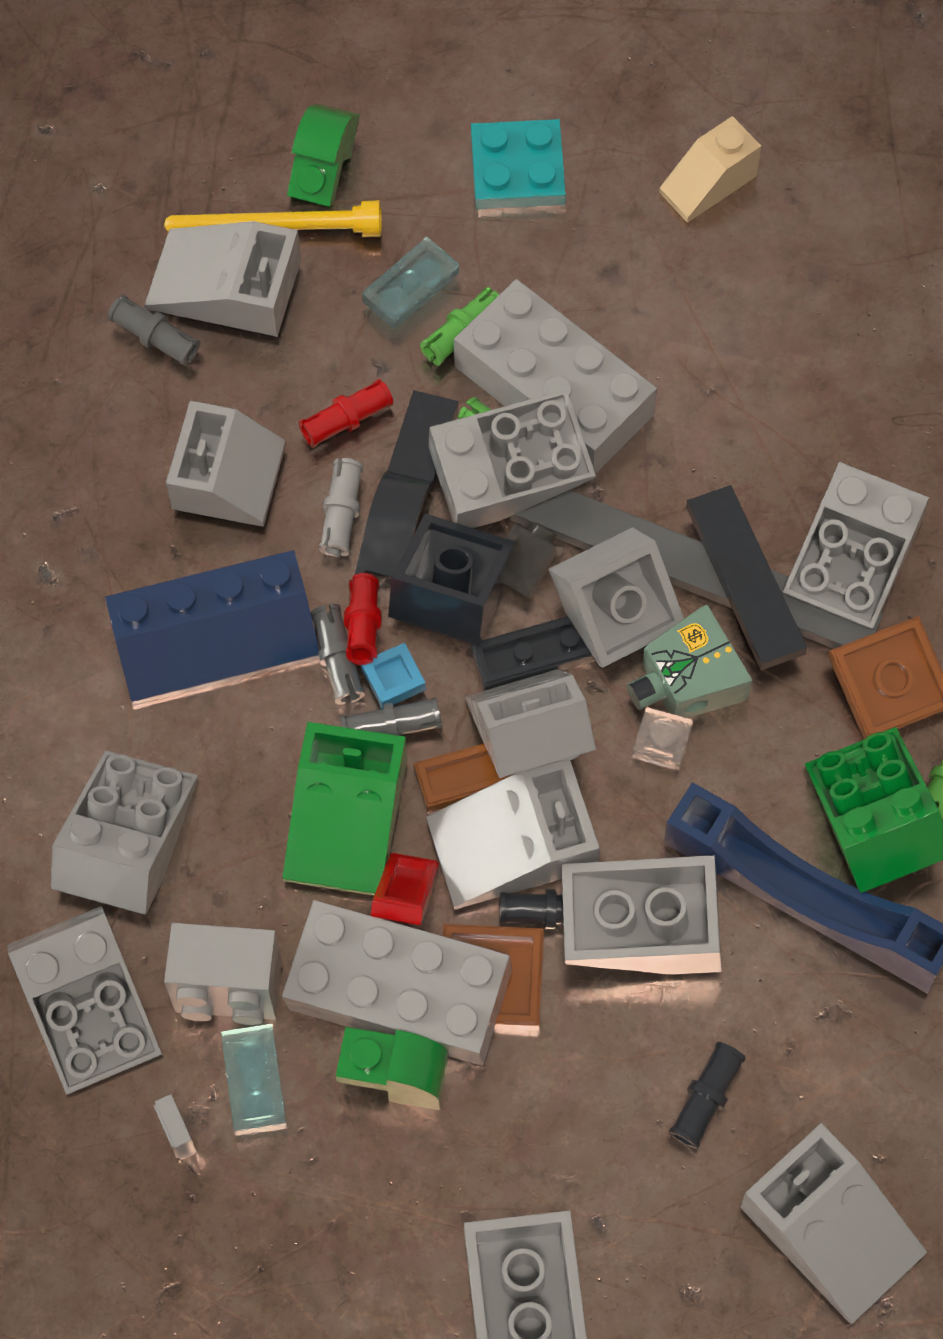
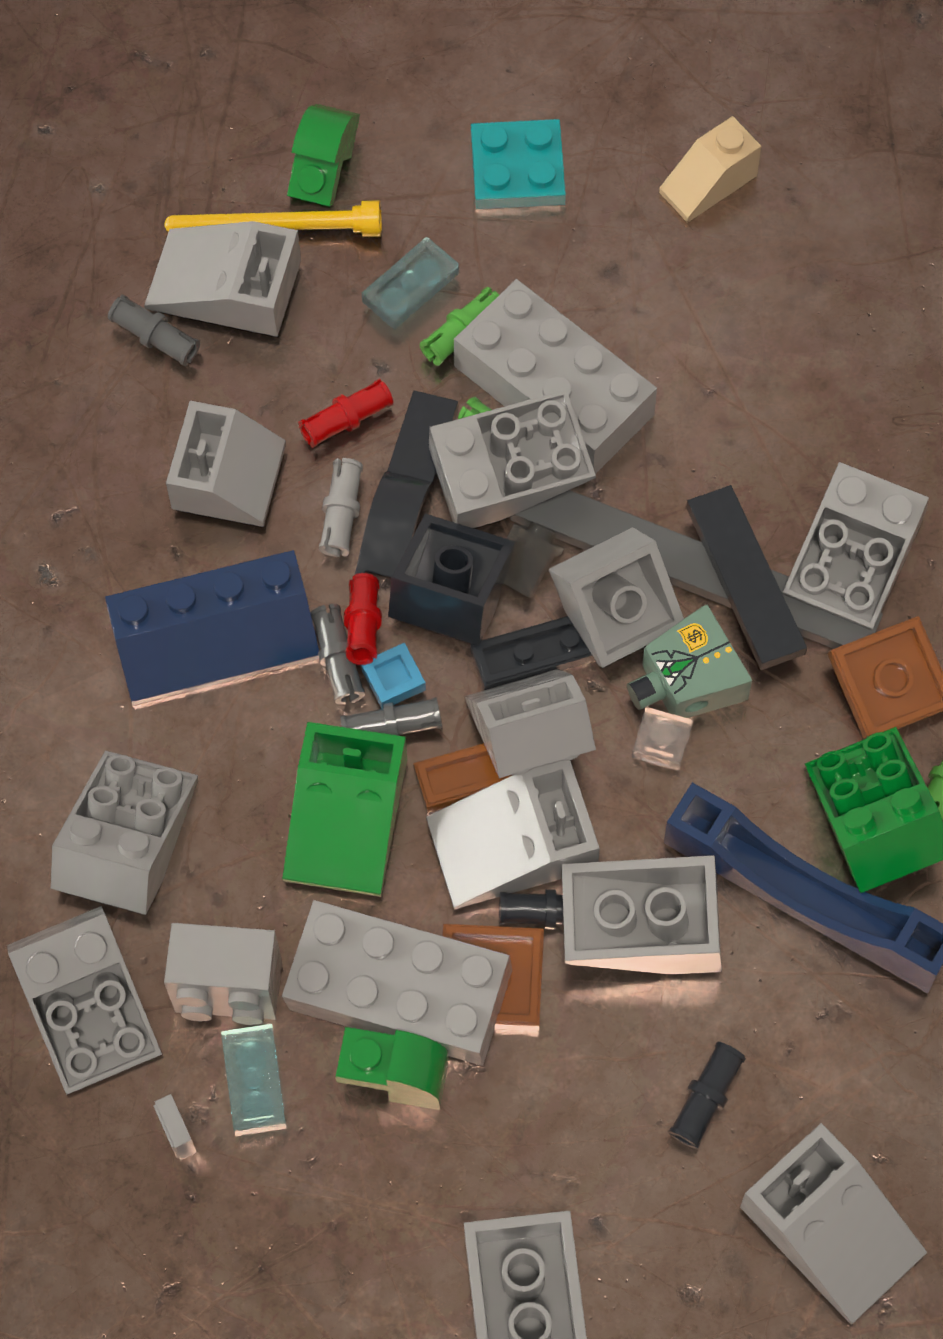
red tile [371,853,439,925] -> none

